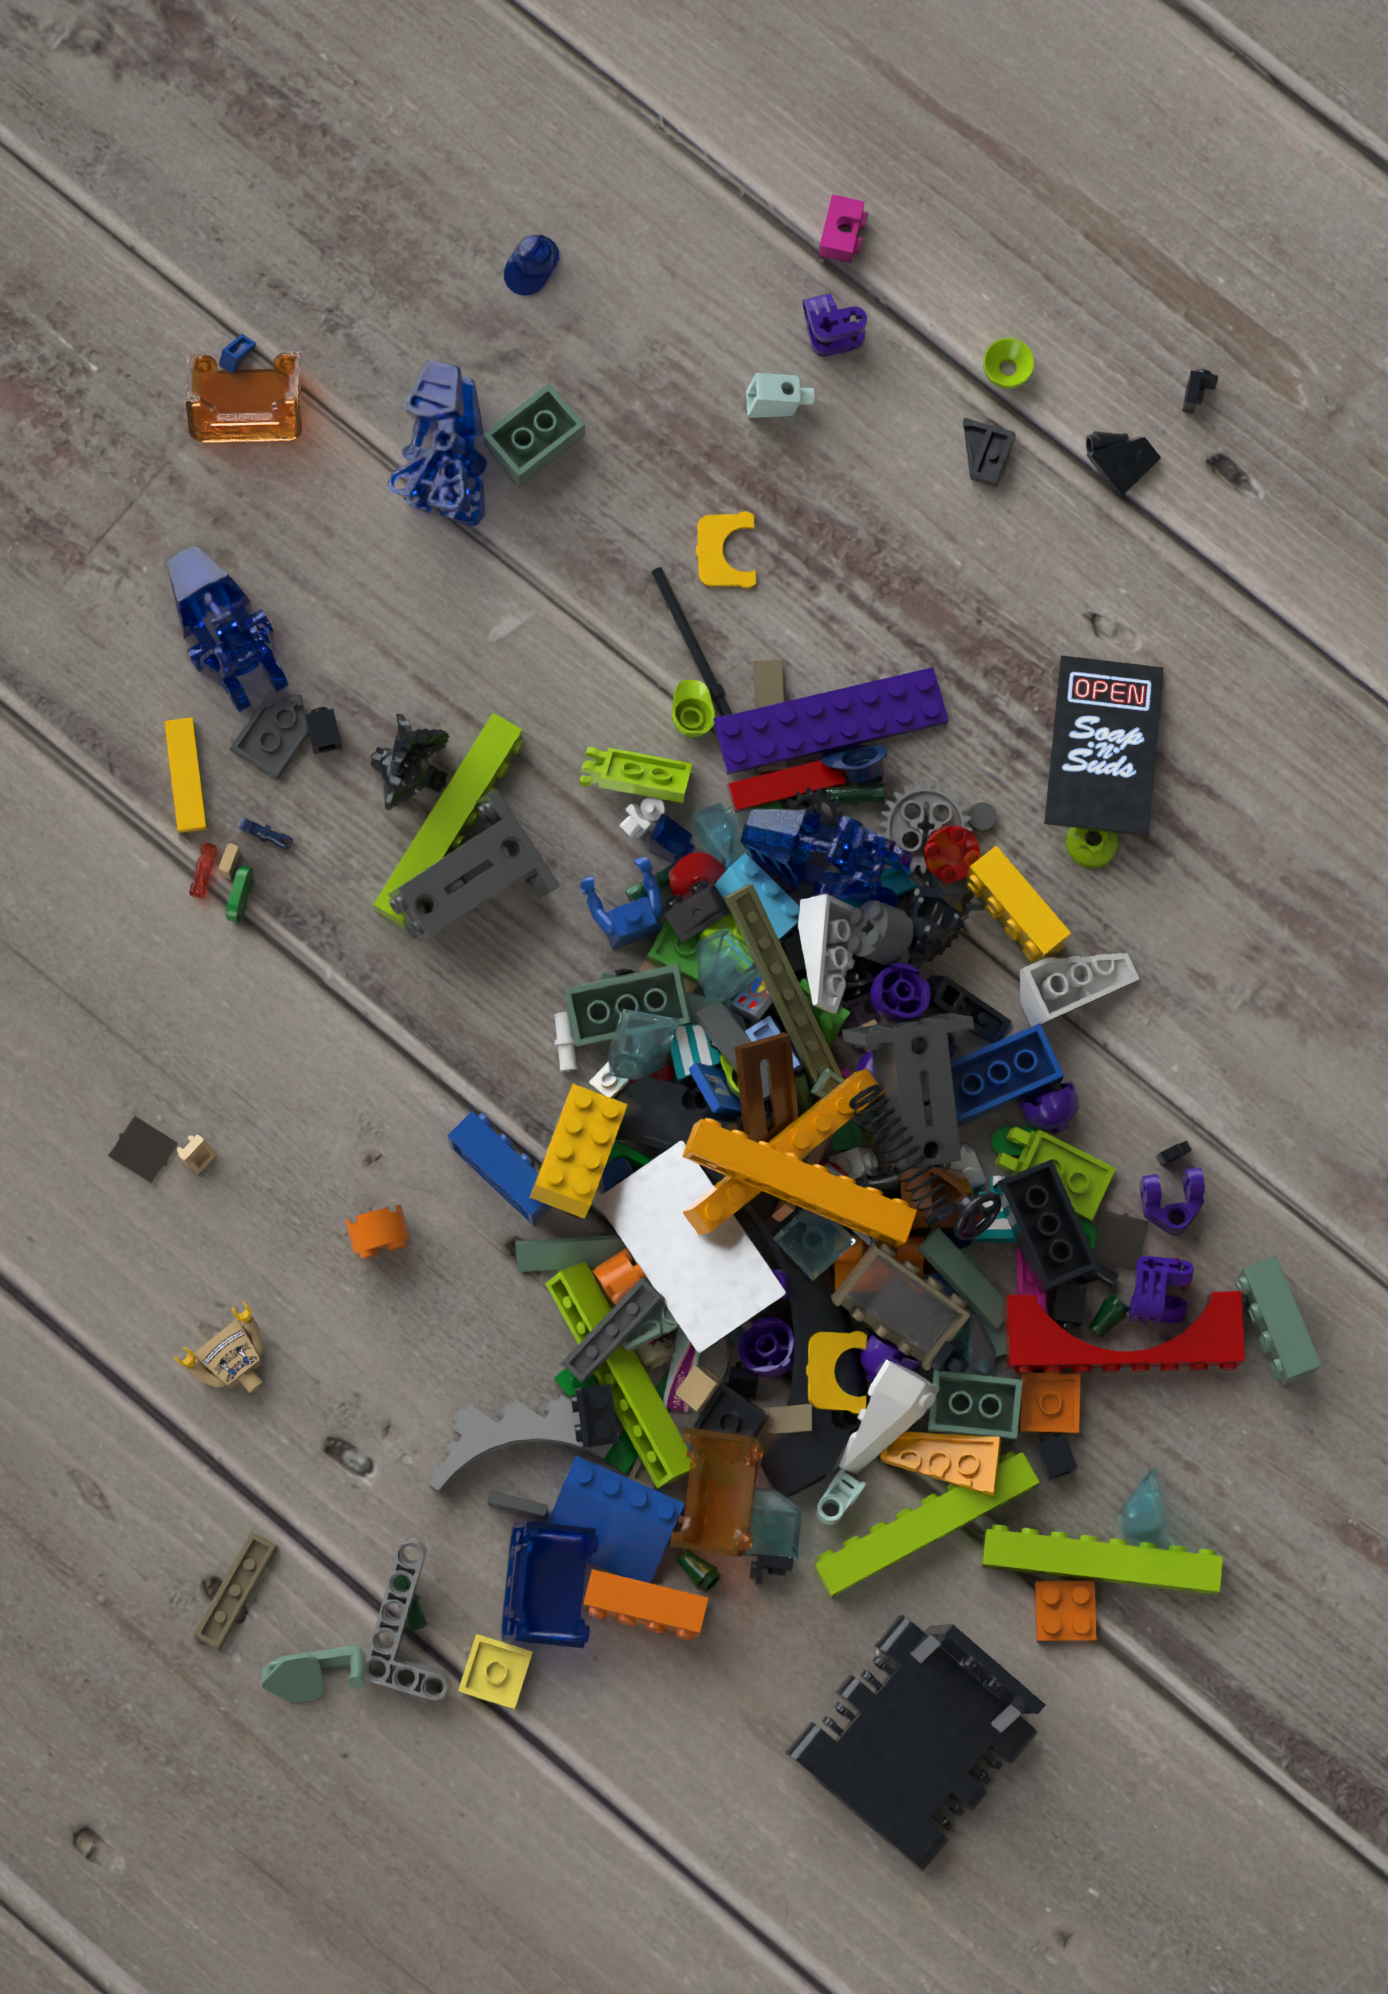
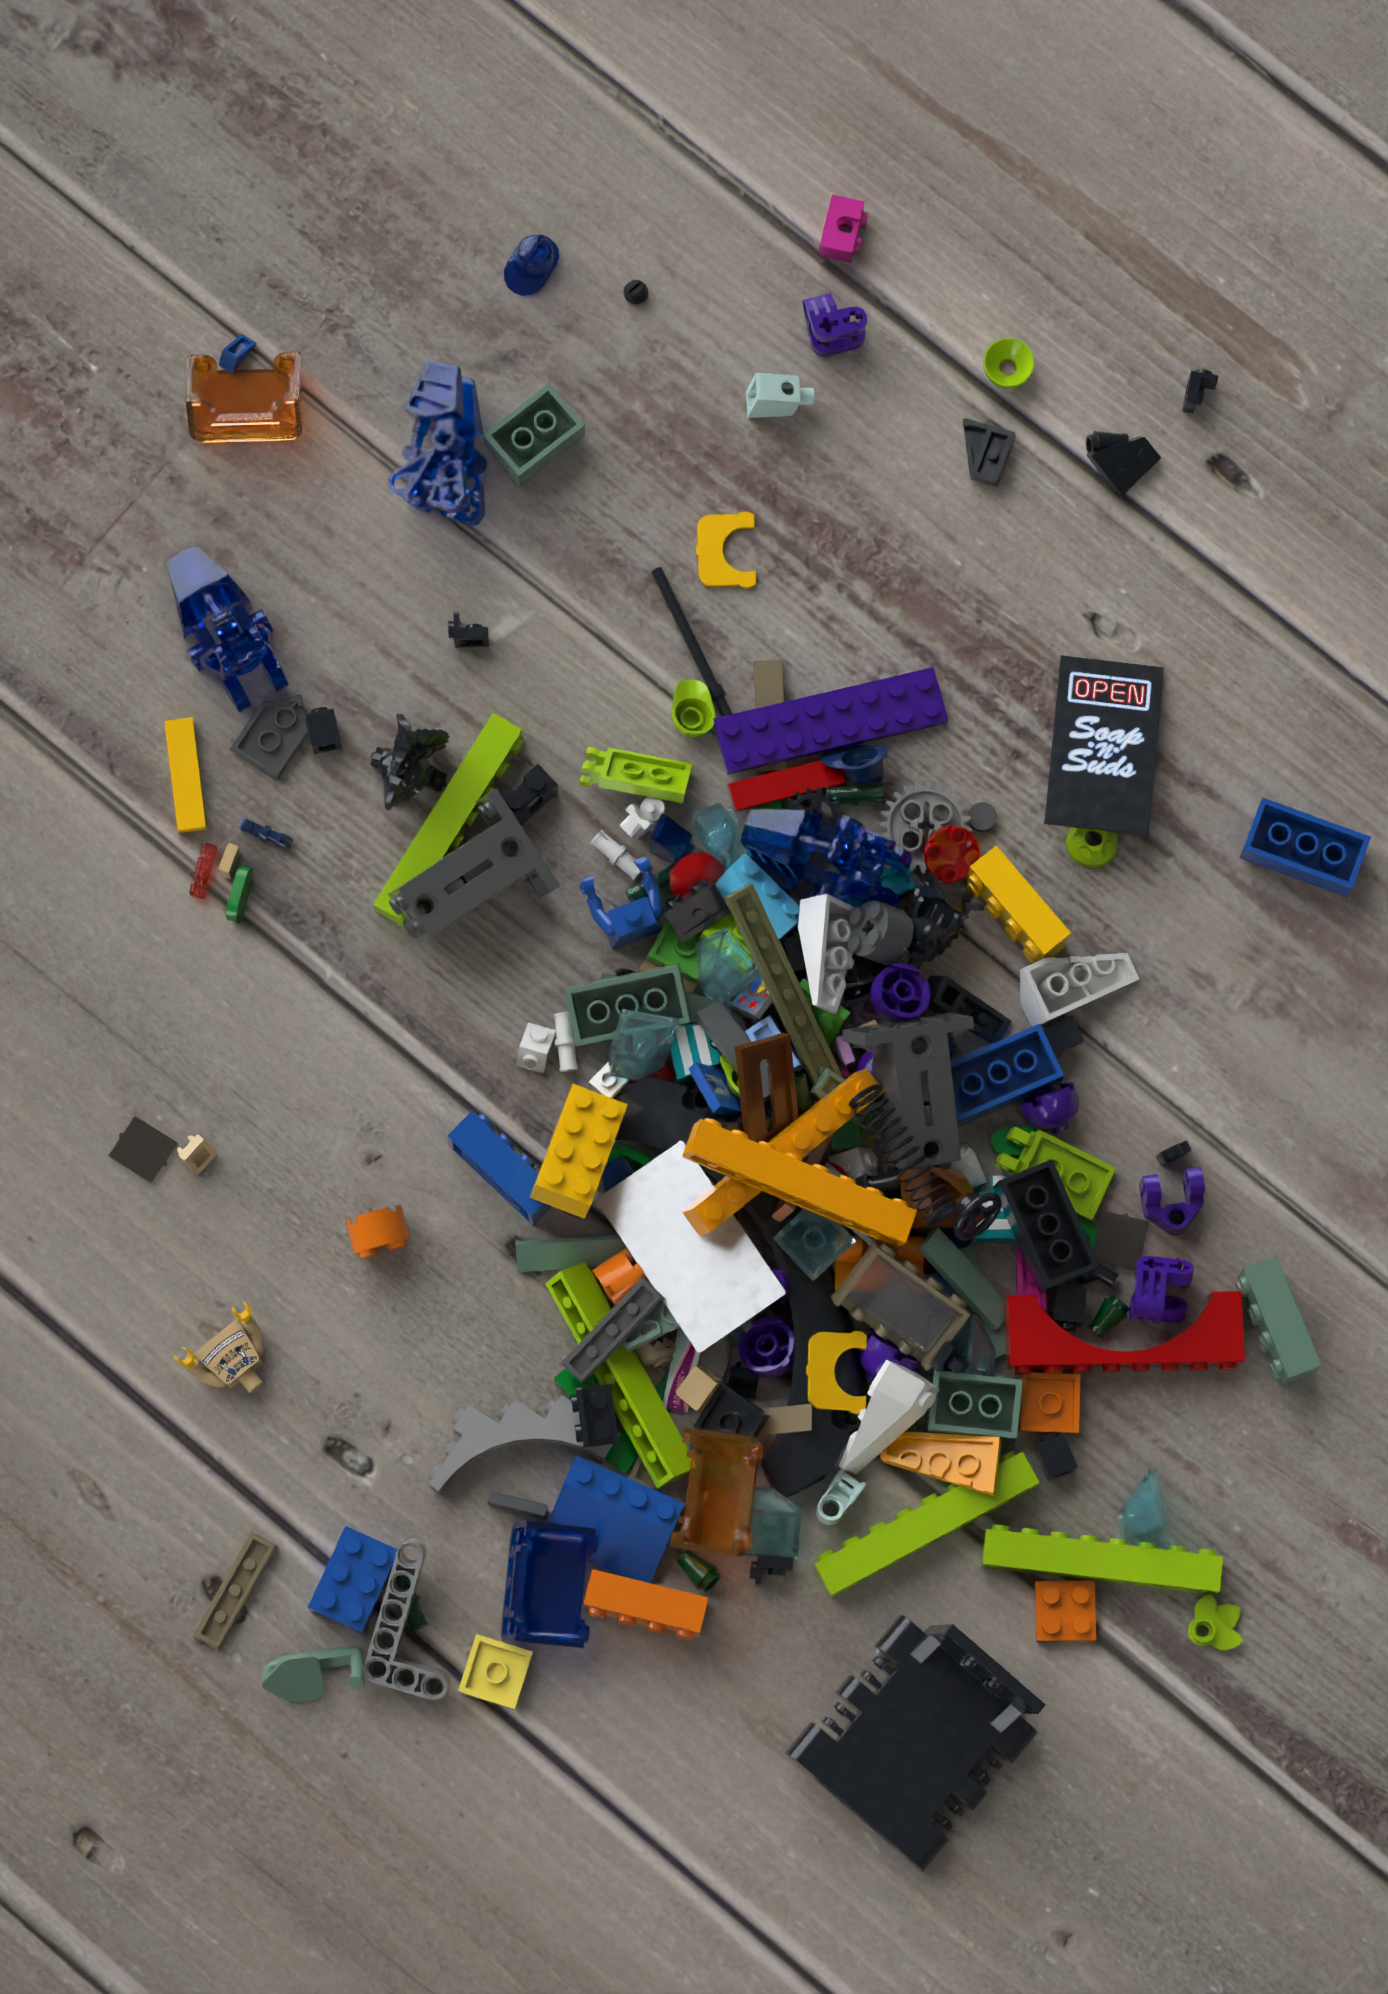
none -> blue brick [308,1526,398,1635]
none -> black bracket [448,612,489,648]
none -> black brick [502,764,558,825]
none -> white bracket [516,1022,556,1073]
none -> white pin [590,830,641,881]
none -> black piece [623,280,648,304]
none -> lavender tile [835,1035,855,1069]
none -> black panel [1043,1015,1084,1059]
none -> lime plate [1188,1594,1243,1651]
none -> blue brick [1239,797,1371,897]

